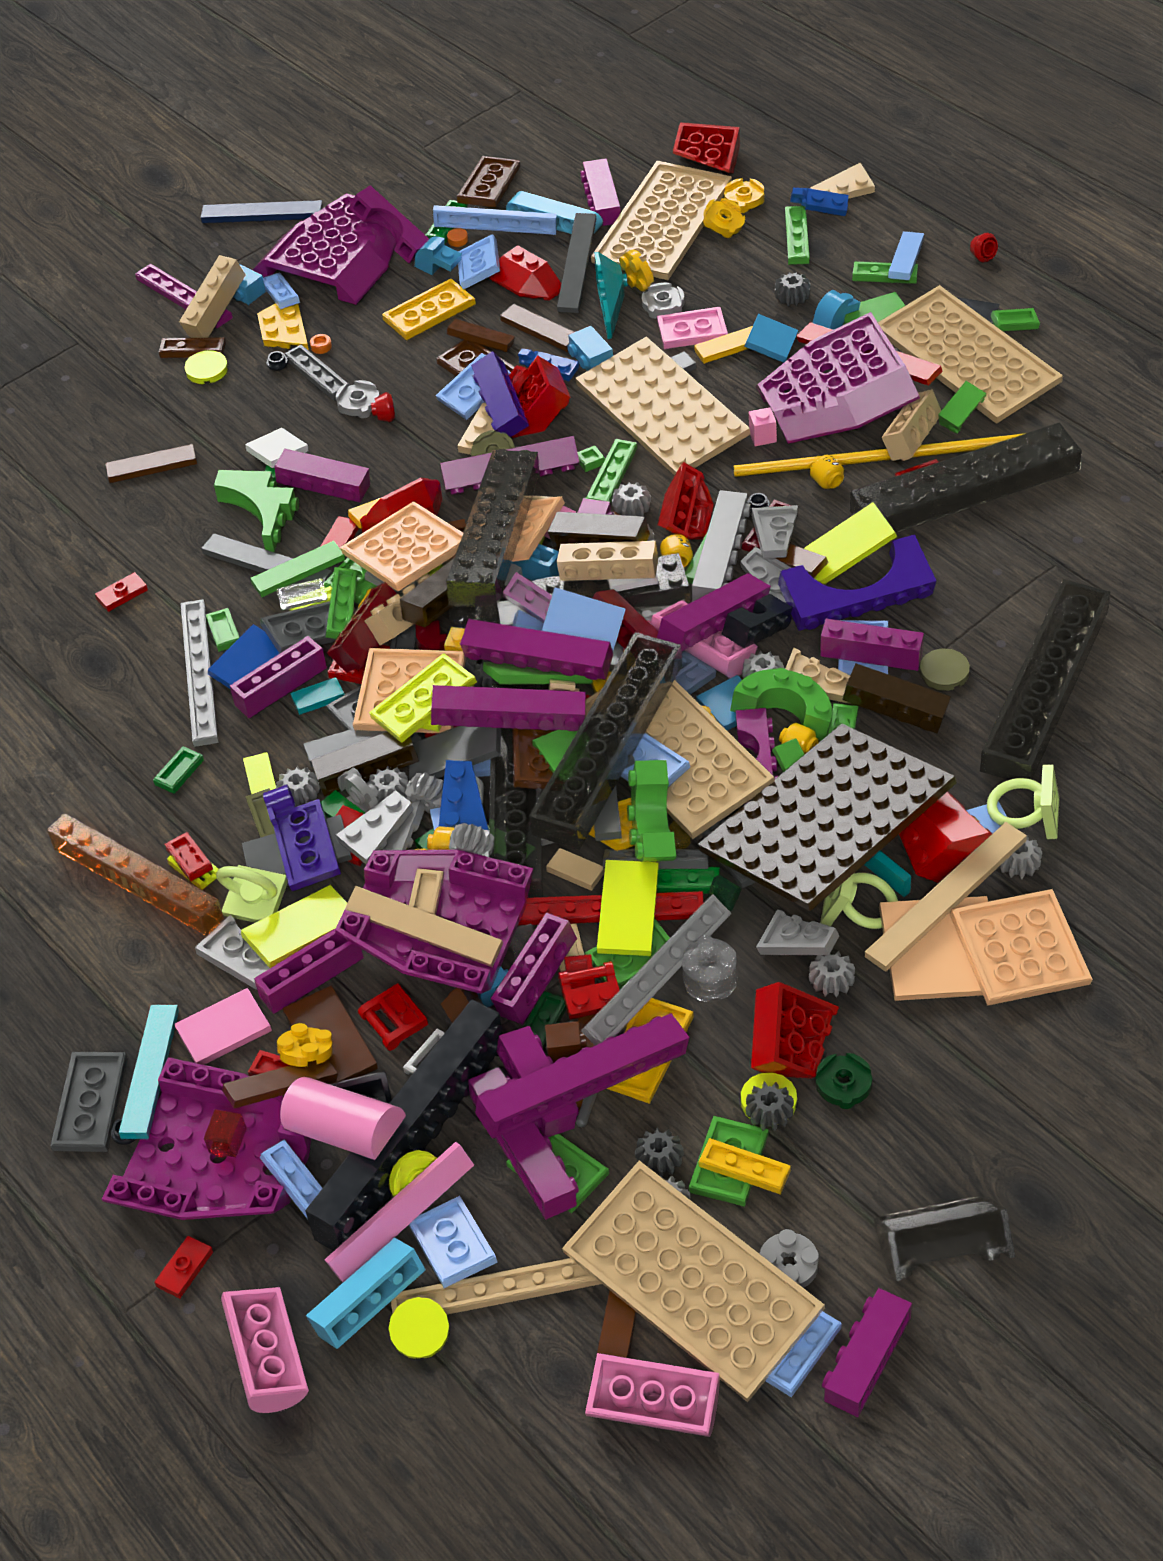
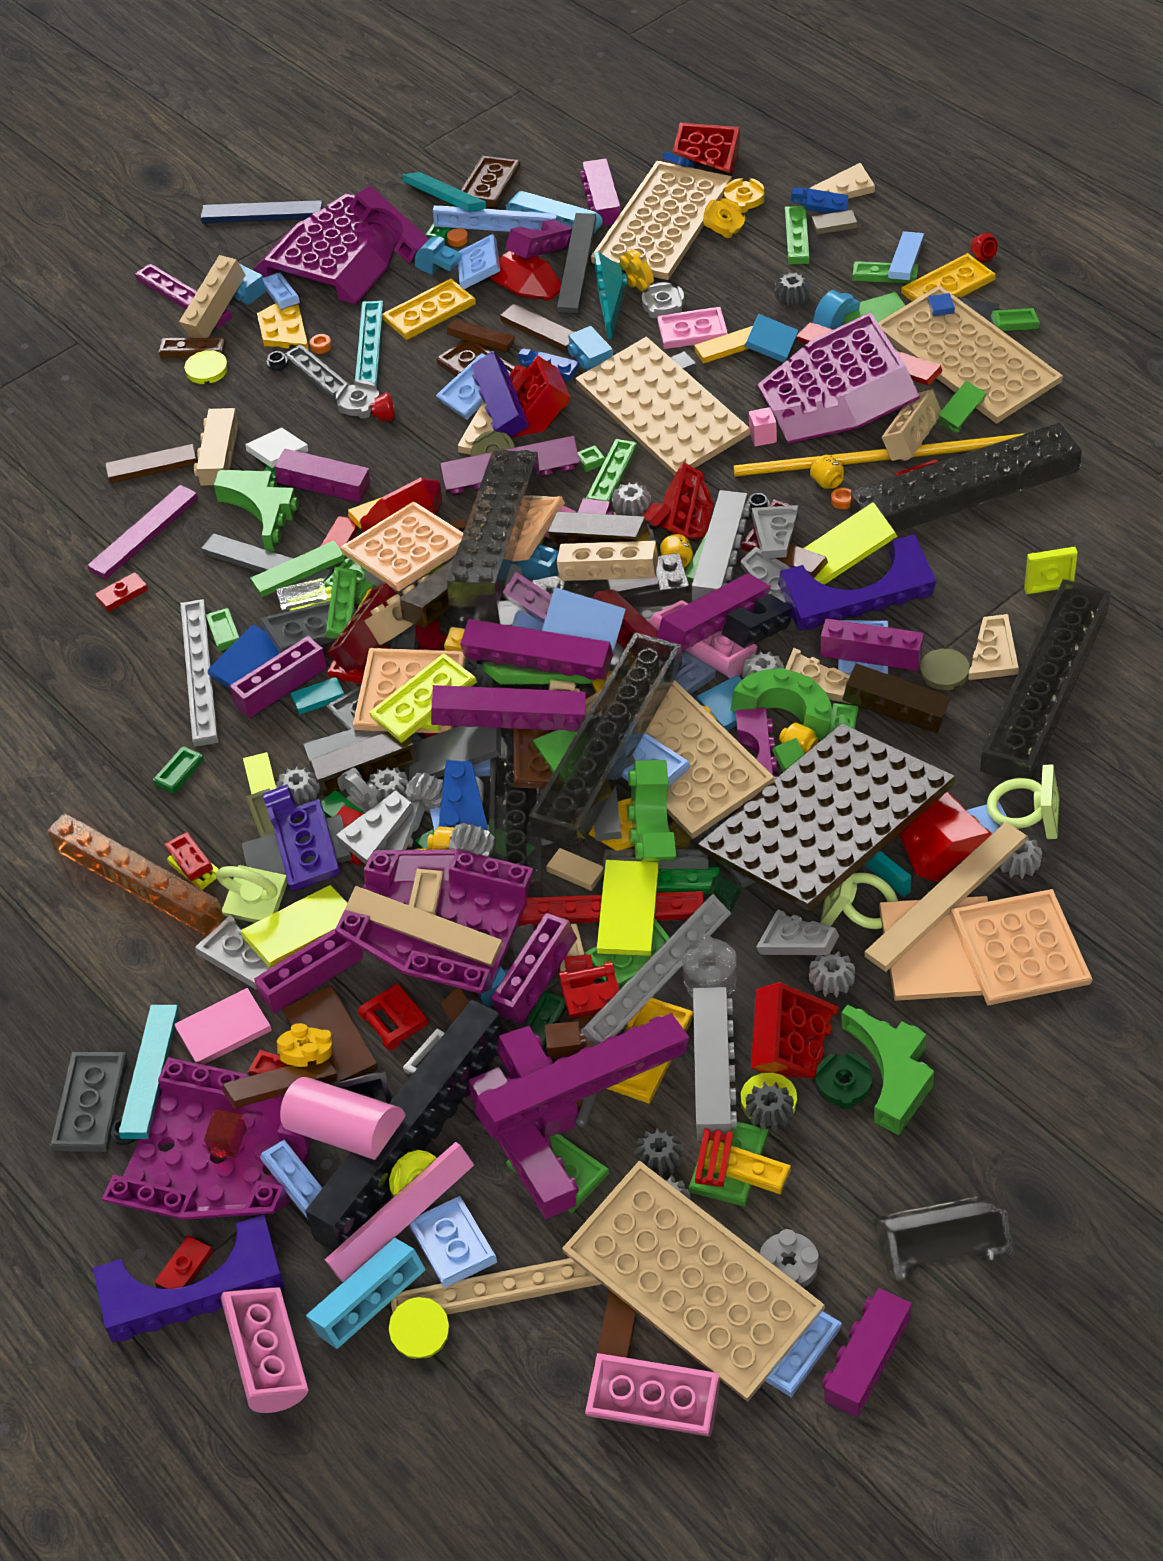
none -> tile [87,485,198,580]
none -> dark purple arch [93,1215,285,1342]
none -> brick [194,408,239,486]
none -> tile [355,301,384,389]
none -> teal tile [403,172,486,212]
none -> magenta arch [505,219,573,258]
none -> red tile [641,503,671,526]
none -> blue piece [663,152,696,168]
none -> light grey brick [693,987,737,1141]
none -> red tile [695,1128,733,1187]
none -> tile [812,210,857,235]
none -> orange tile [831,488,855,510]
none -> bright green arch [841,1005,934,1135]
none -> yellow tile [901,253,996,302]
none -> blue tile [928,293,955,316]
none -> tan wing [968,614,1019,680]
none -> neon yellow tile [1024,547,1078,594]

